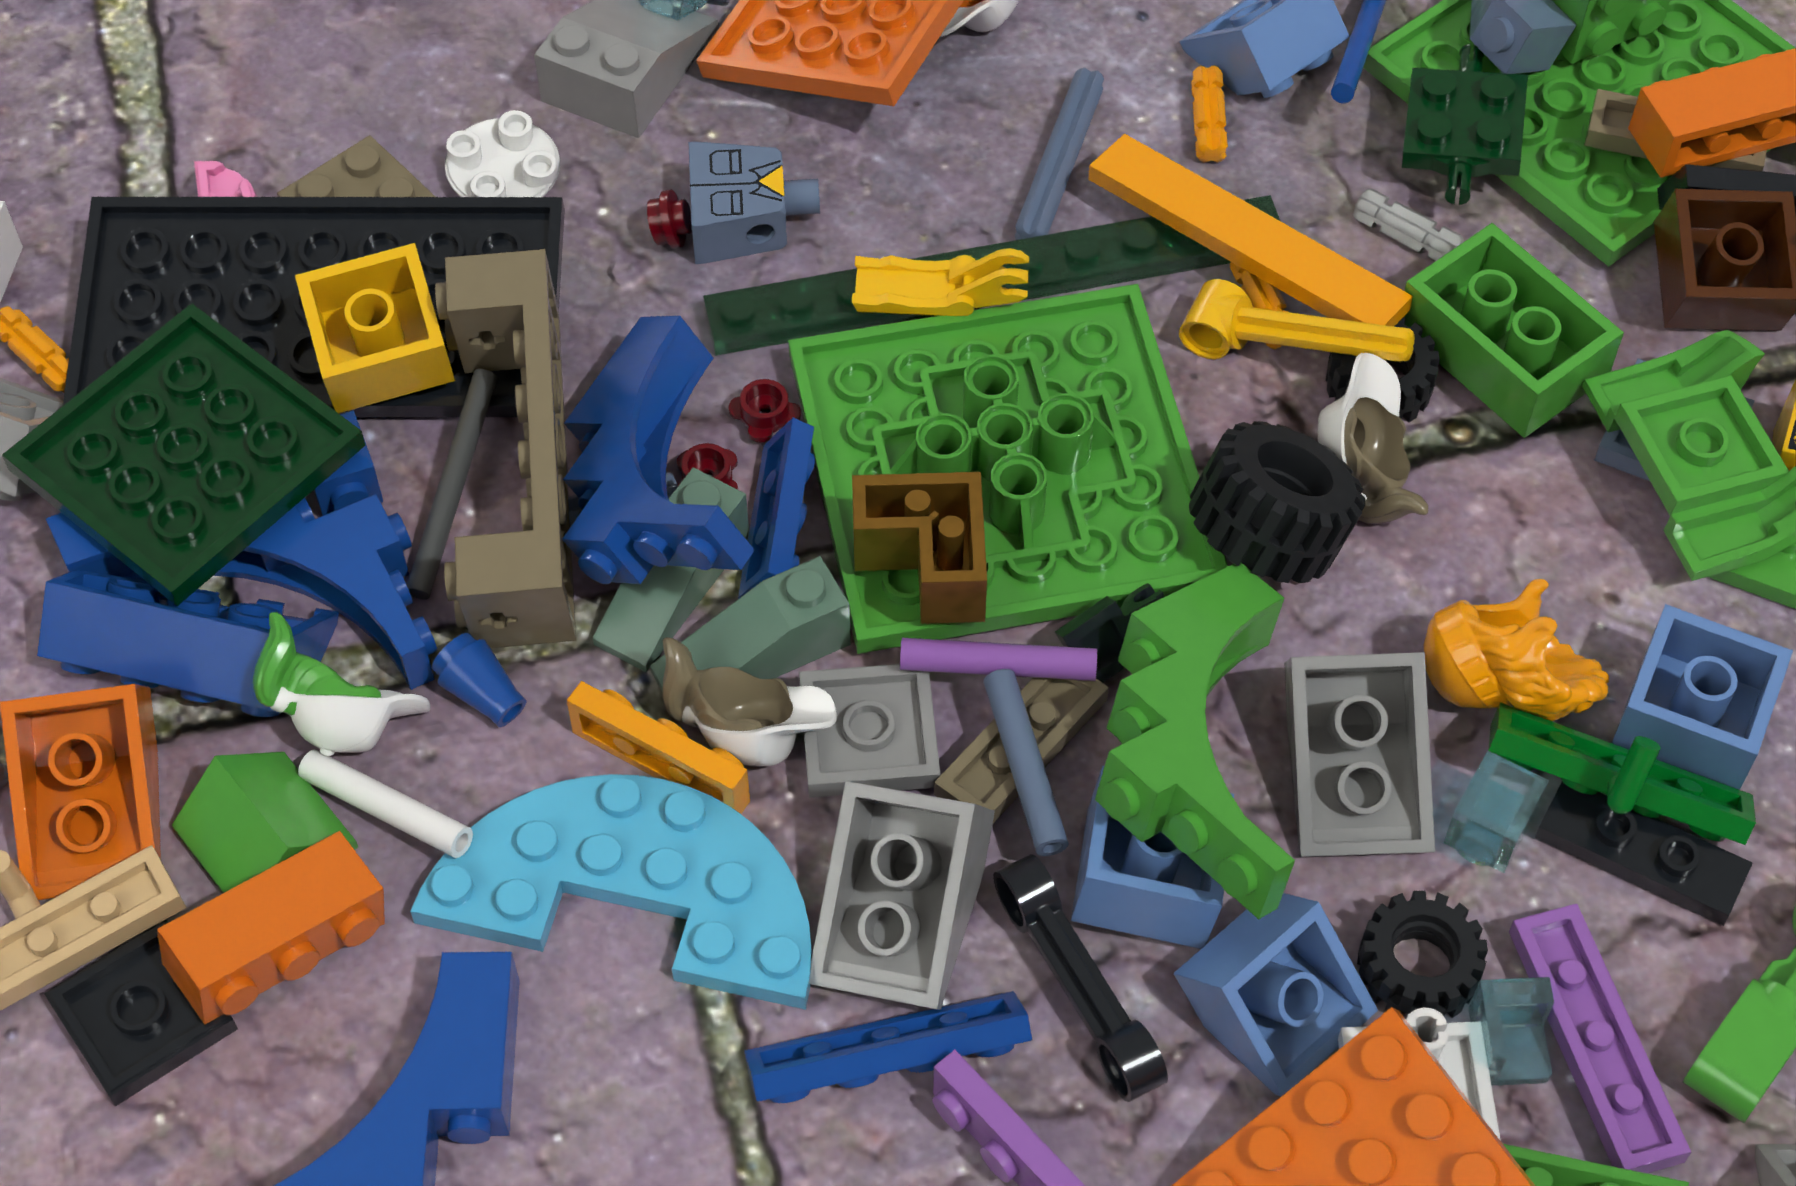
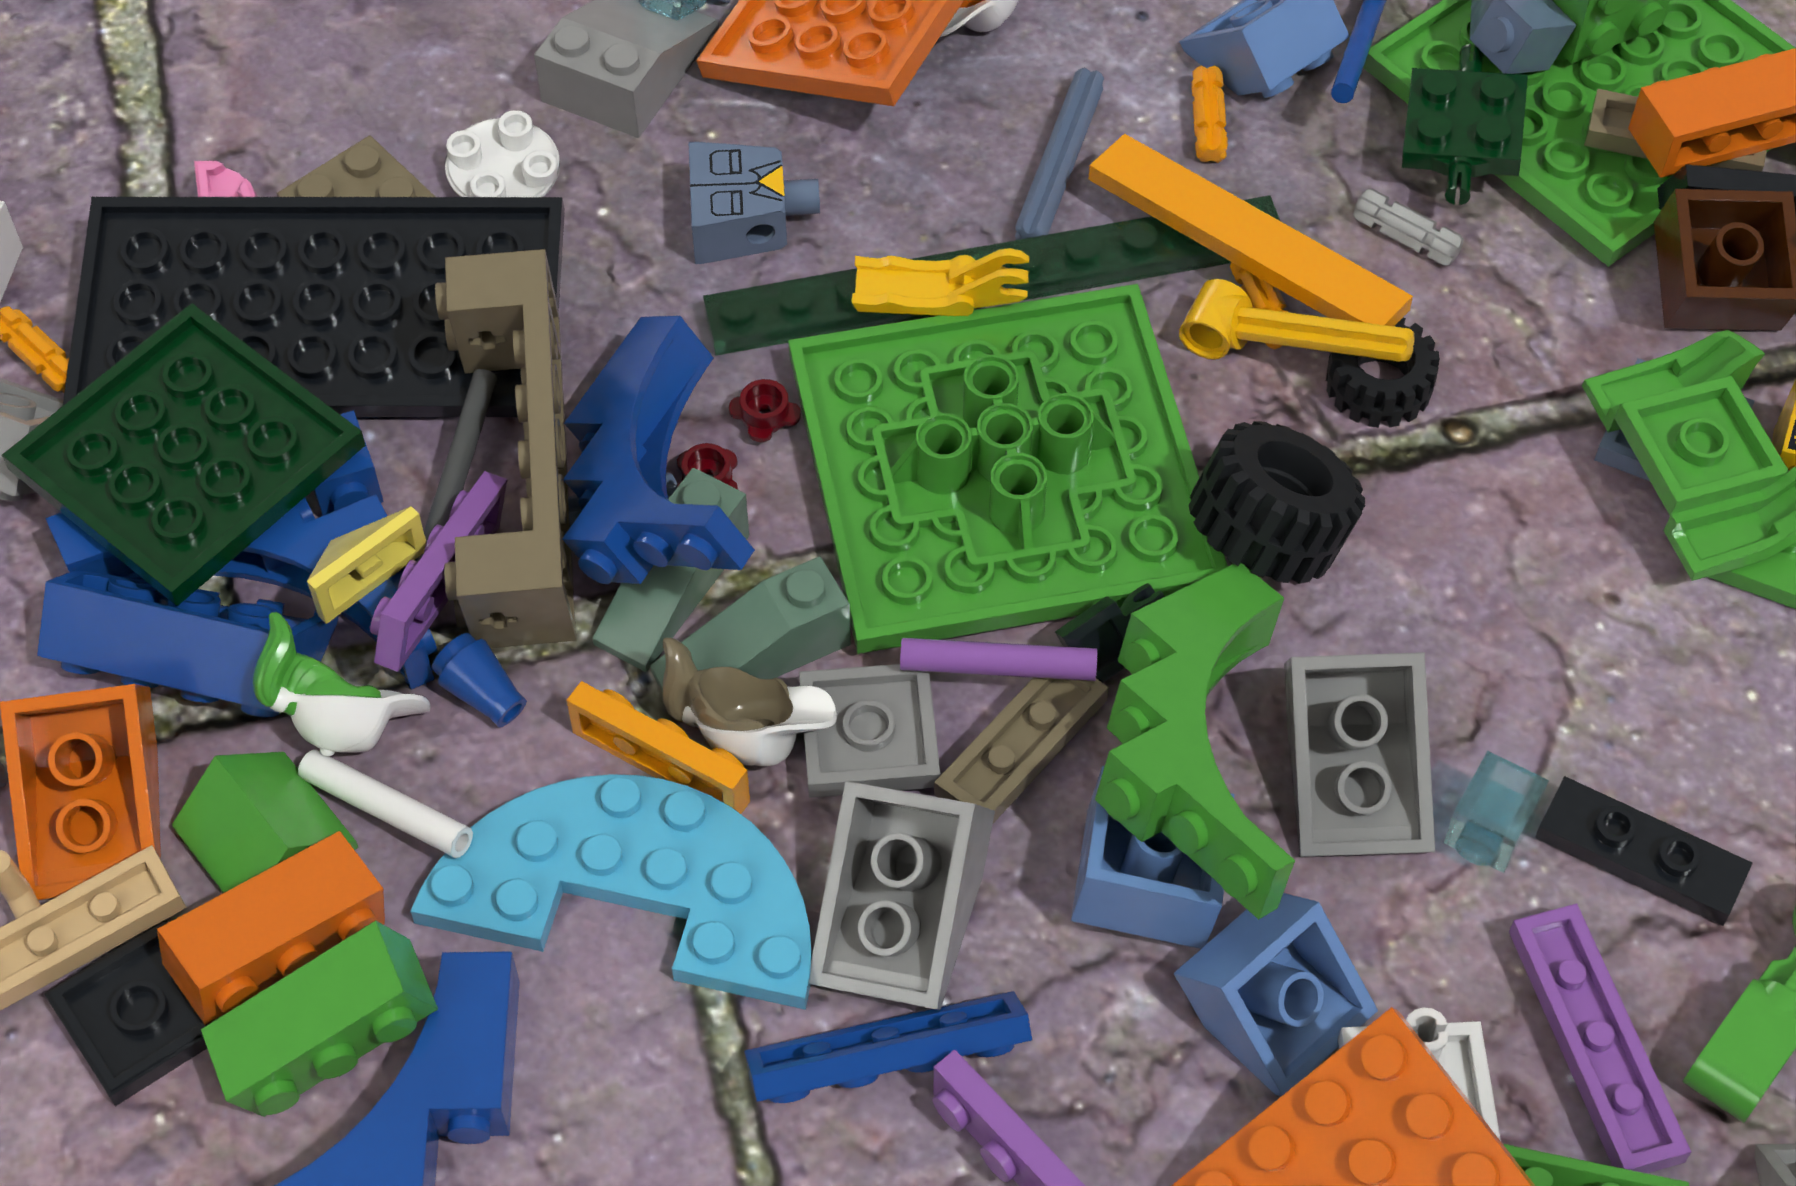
yellow brick [295,243,455,413] -> none
dark red plate [647,189,692,249] -> none
blue plate [738,418,815,599] -> none
pearl gold brick [852,472,987,624] -> none
sand blue piece [983,669,1069,856] -> none
black piece [993,854,1168,1102] -> none
dark tan hair [1318,353,1428,524] -> none
black tyre [1357,891,1488,1019] -> none
bright green brick [1404,223,1624,438] -> none
light orange hair [1423,579,1609,721] -> none
clear light blue panel [1468,977,1554,1086] -> none
green plate [1488,703,1756,845] -> none
medium blue brick [1612,604,1793,790] -> none
none -> bright green brick [201,920,438,1117]
none -> light yellow slope [307,506,426,624]
none -> medium lavender plate [370,471,507,672]

